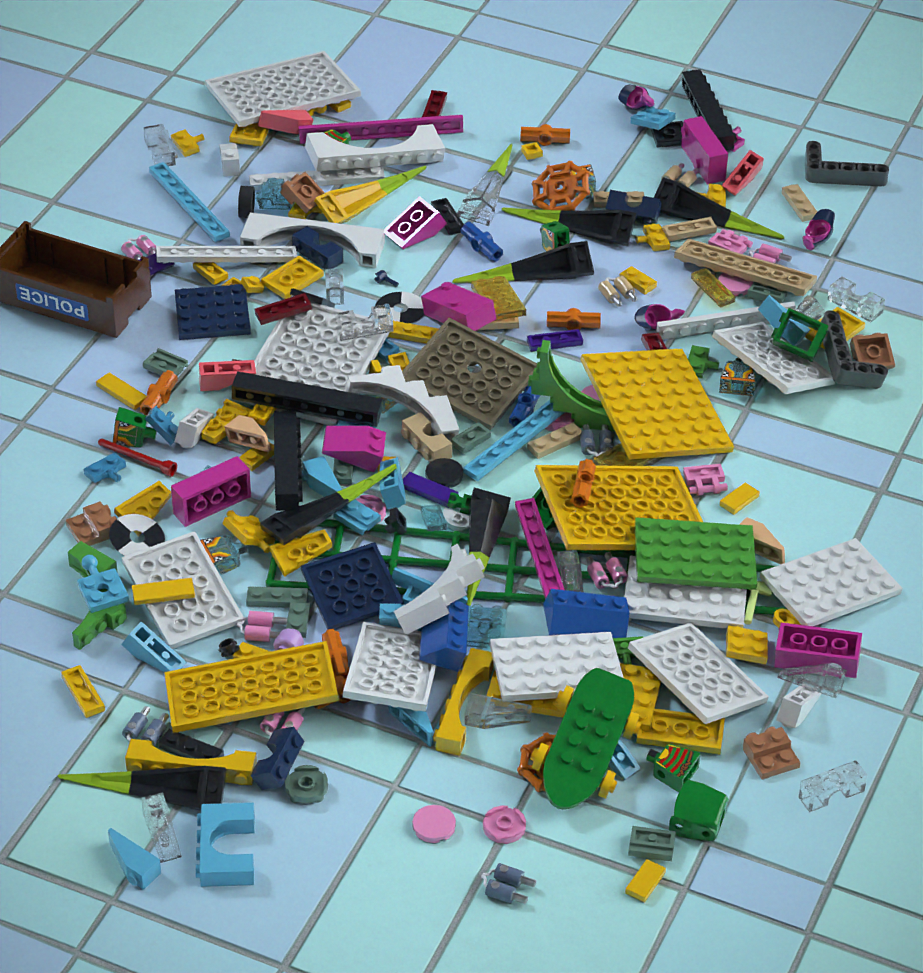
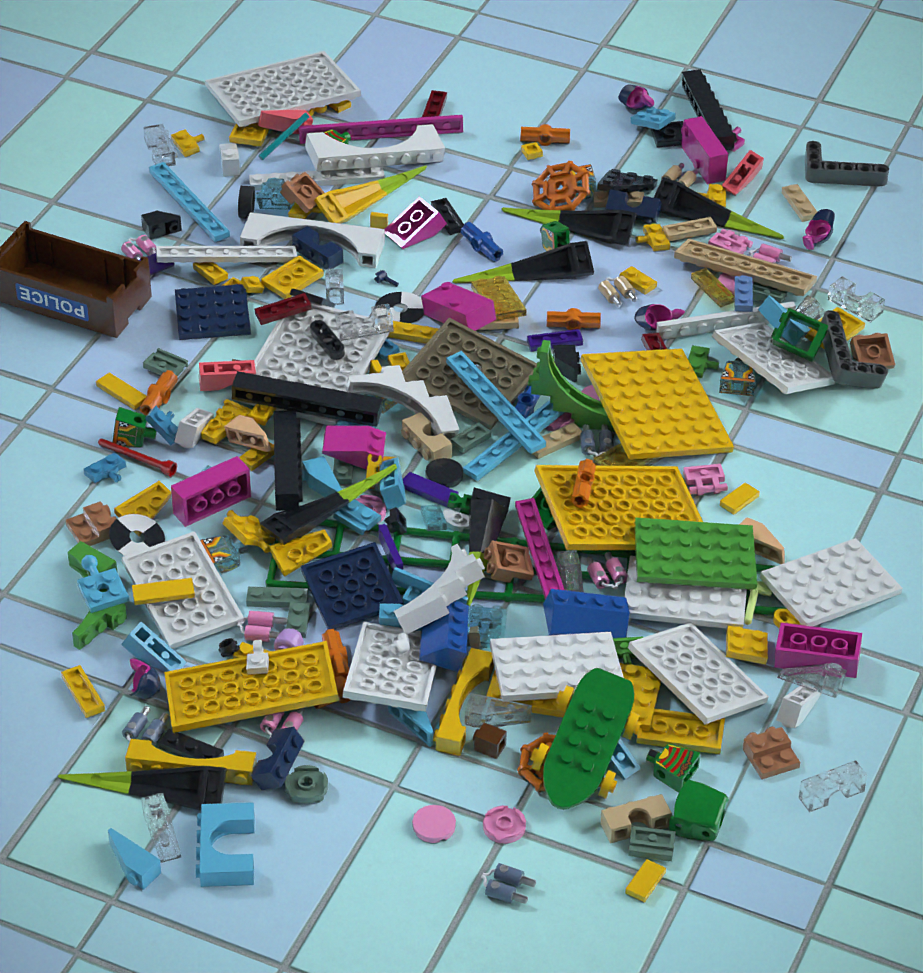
clear plate [457,144,513,226] -> none
none -> dark blue hair [129,658,161,699]
none -> black slope [141,210,182,240]
none -> white plate [246,640,269,675]
none -> teal bar [258,113,309,160]
none -> black beam [310,320,345,360]
none -> yellow plate [366,454,383,489]
none -> yellow tile [370,212,388,229]
none -> dark purple tile [379,524,403,571]
none -> white arm [390,633,410,654]
none -> medium azure plate [446,351,546,454]
none -> dark tan plate [467,626,481,649]
none -> reddish brown brick [473,722,507,759]
none -> nougat plate [484,540,534,583]
none -> black slope [553,345,581,382]
none -> black plate [597,169,658,192]
none -> tan arch [601,794,672,843]
none -> medium blue plate [734,275,753,312]

